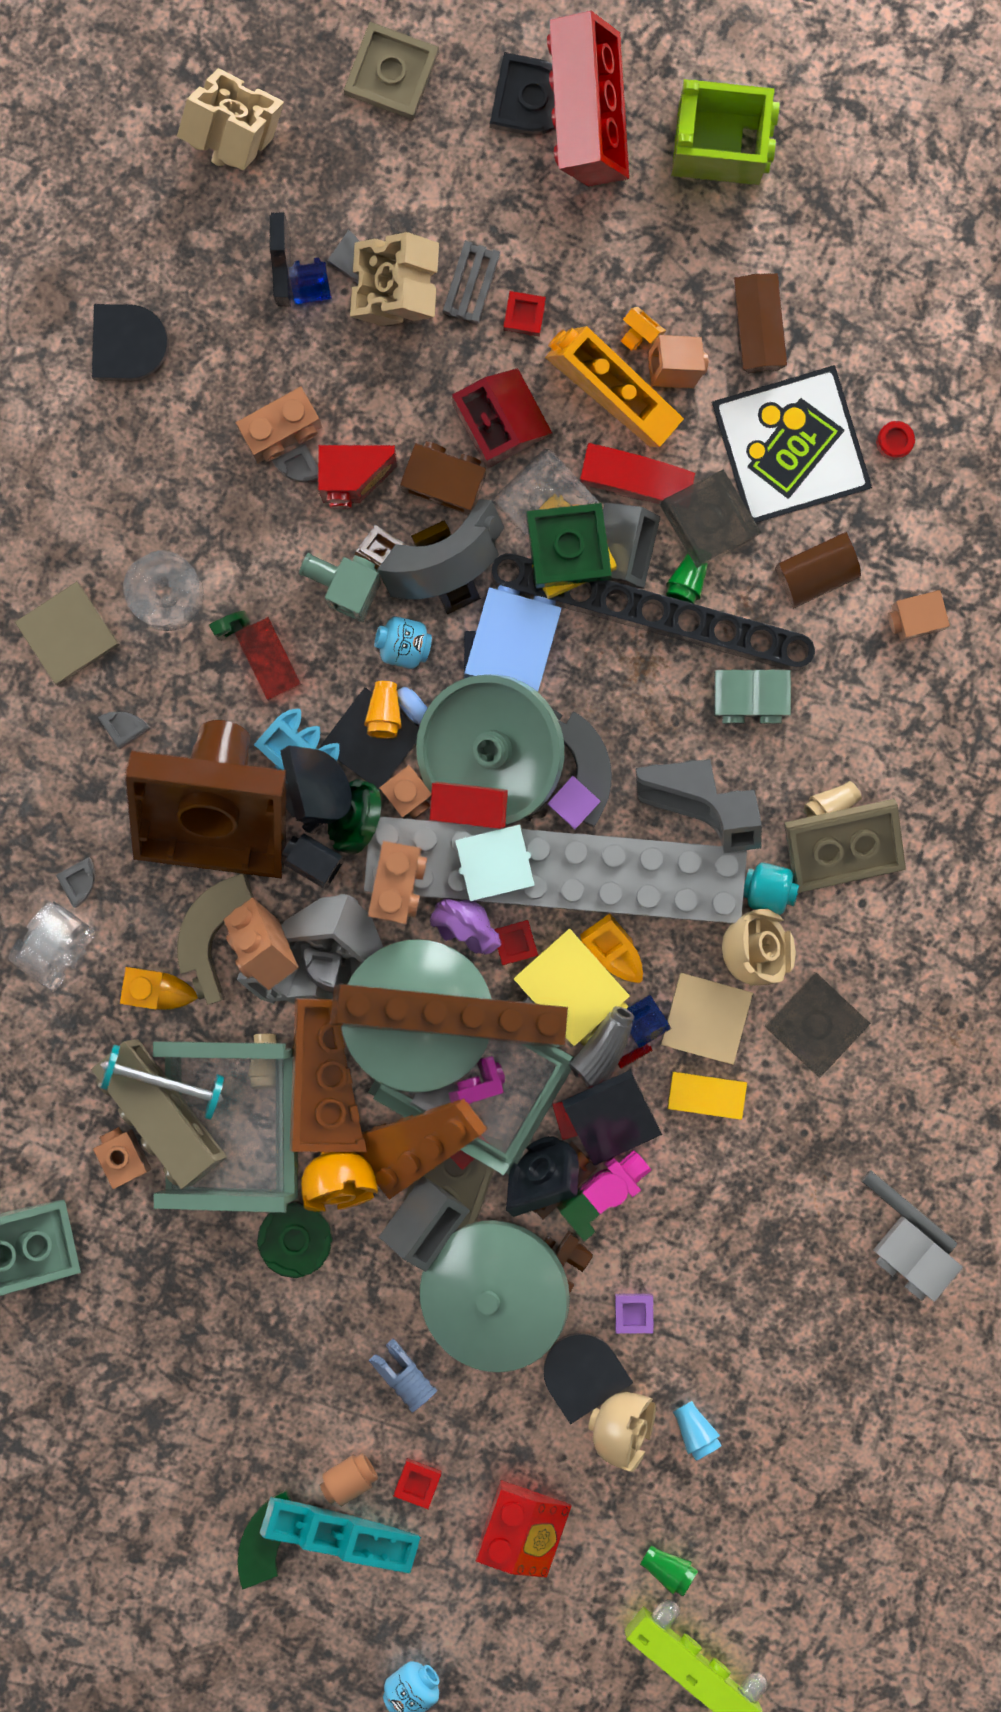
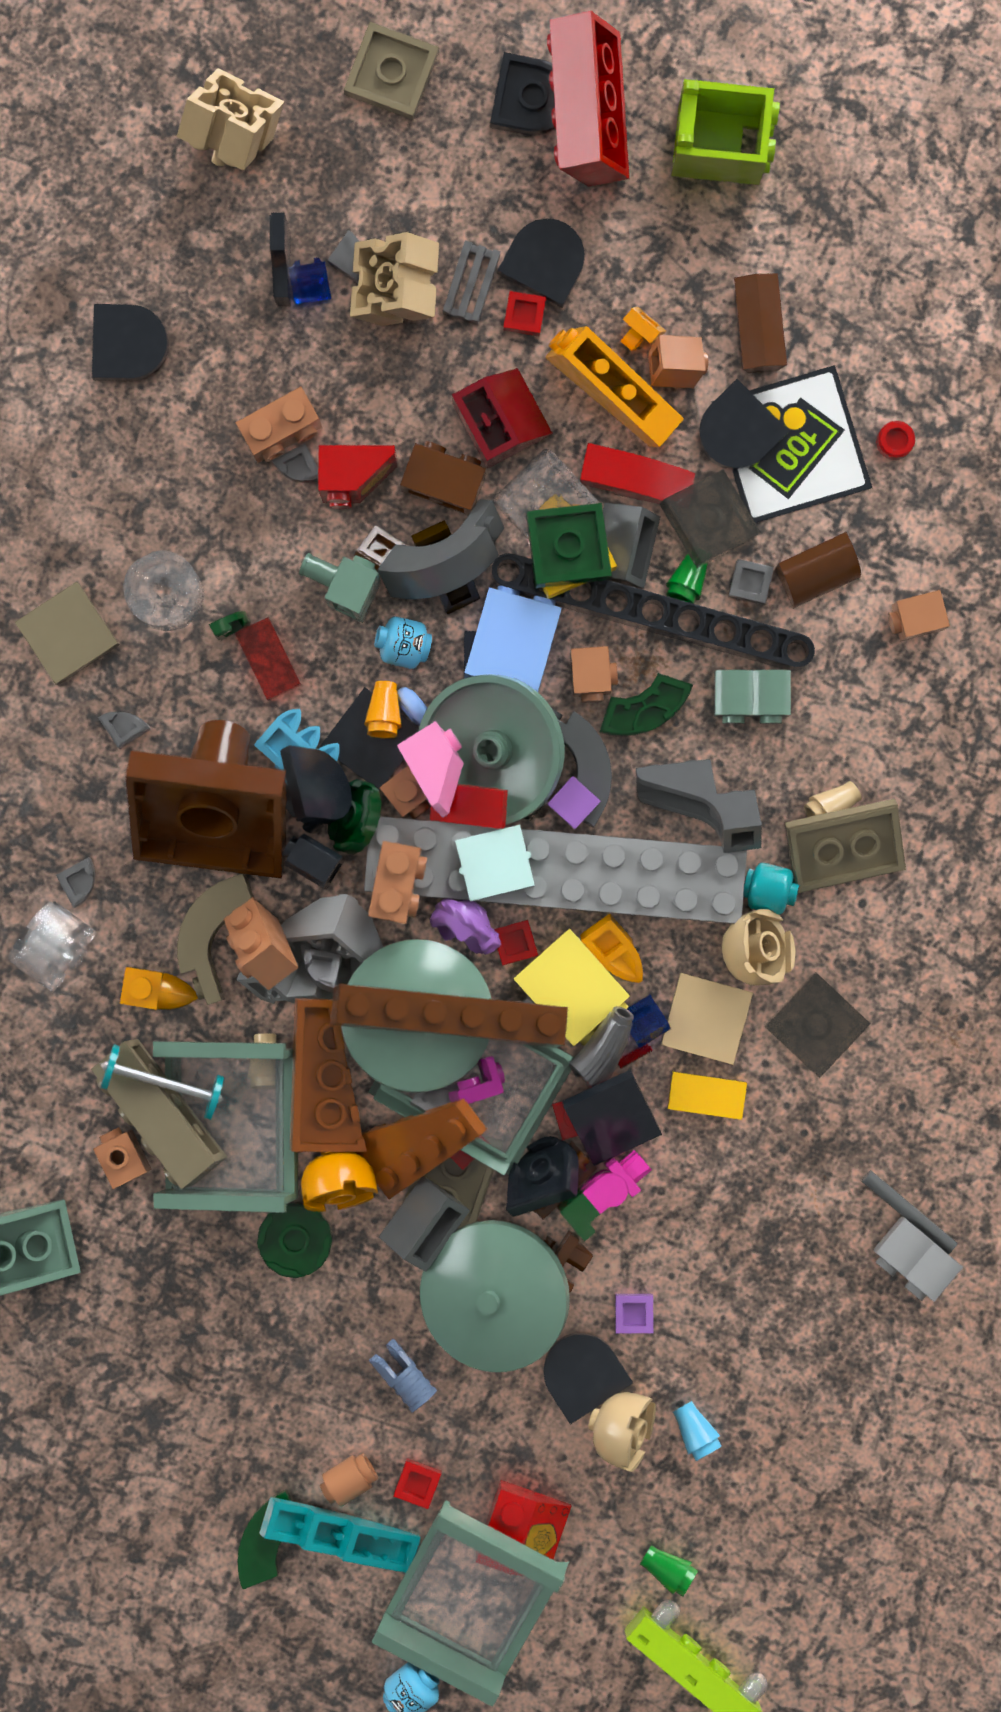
none -> piece [371,1500,569,1707]
none -> bright pink slope [397,721,464,817]
none -> black tile [497,218,585,308]
none -> nougat brick [570,646,618,703]
none -> dark green tile [599,673,693,737]
none -> black tile [699,379,789,469]
none -> flat silver tile [728,559,774,605]

